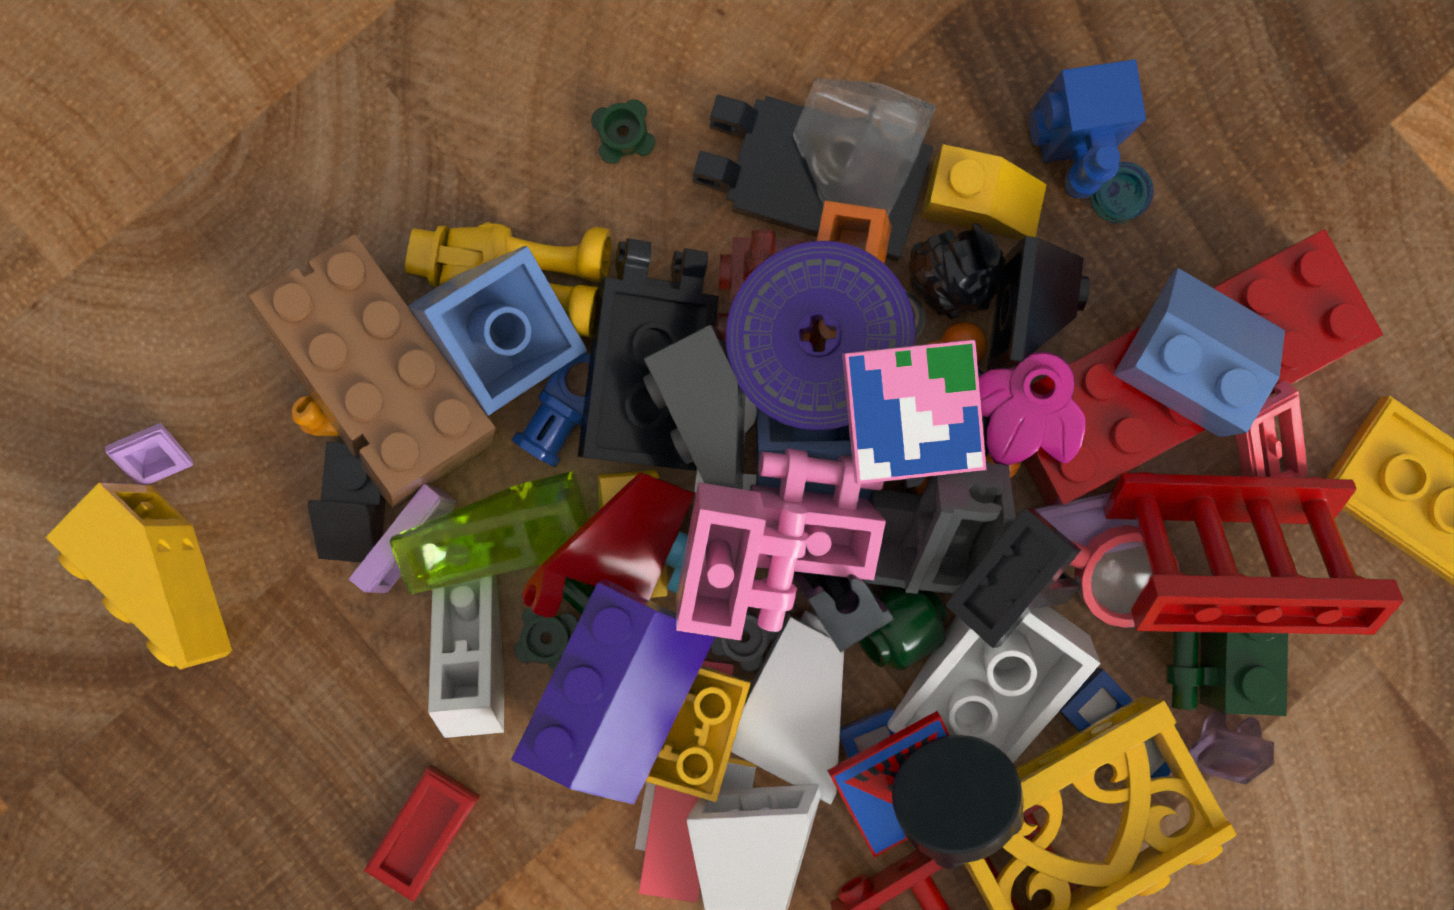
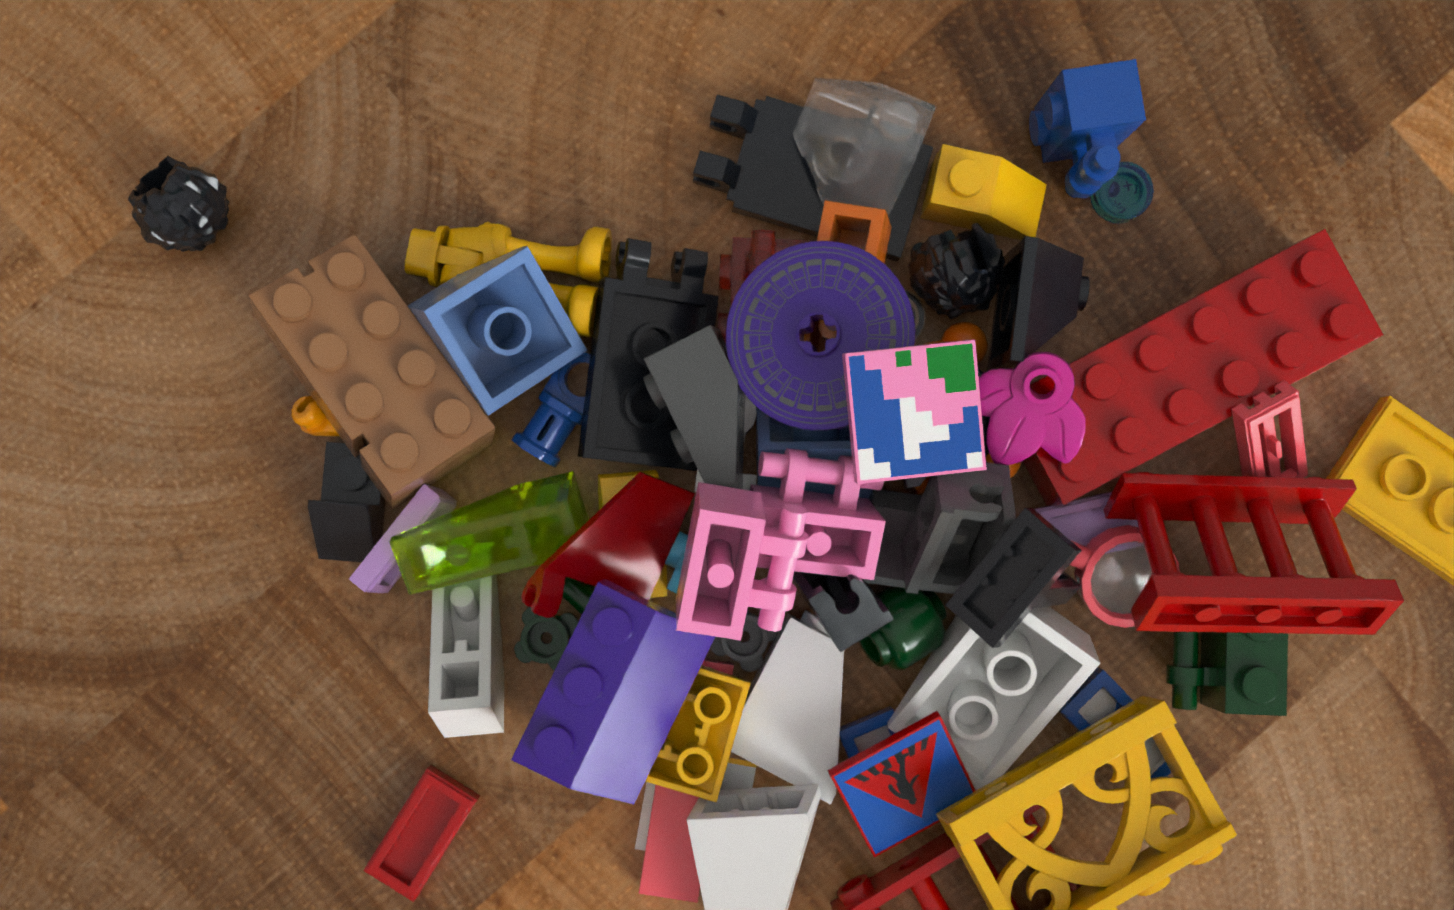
yellow slope [45,482,232,670] -> none
lavender slope [105,423,193,485] -> none
dark green plate [591,99,655,164] -> none
black tile [892,735,1024,869] -> none
medium blue slope [1113,268,1285,437] -> none
tile [1190,710,1274,785] -> none
none -> black piece [128,156,229,252]

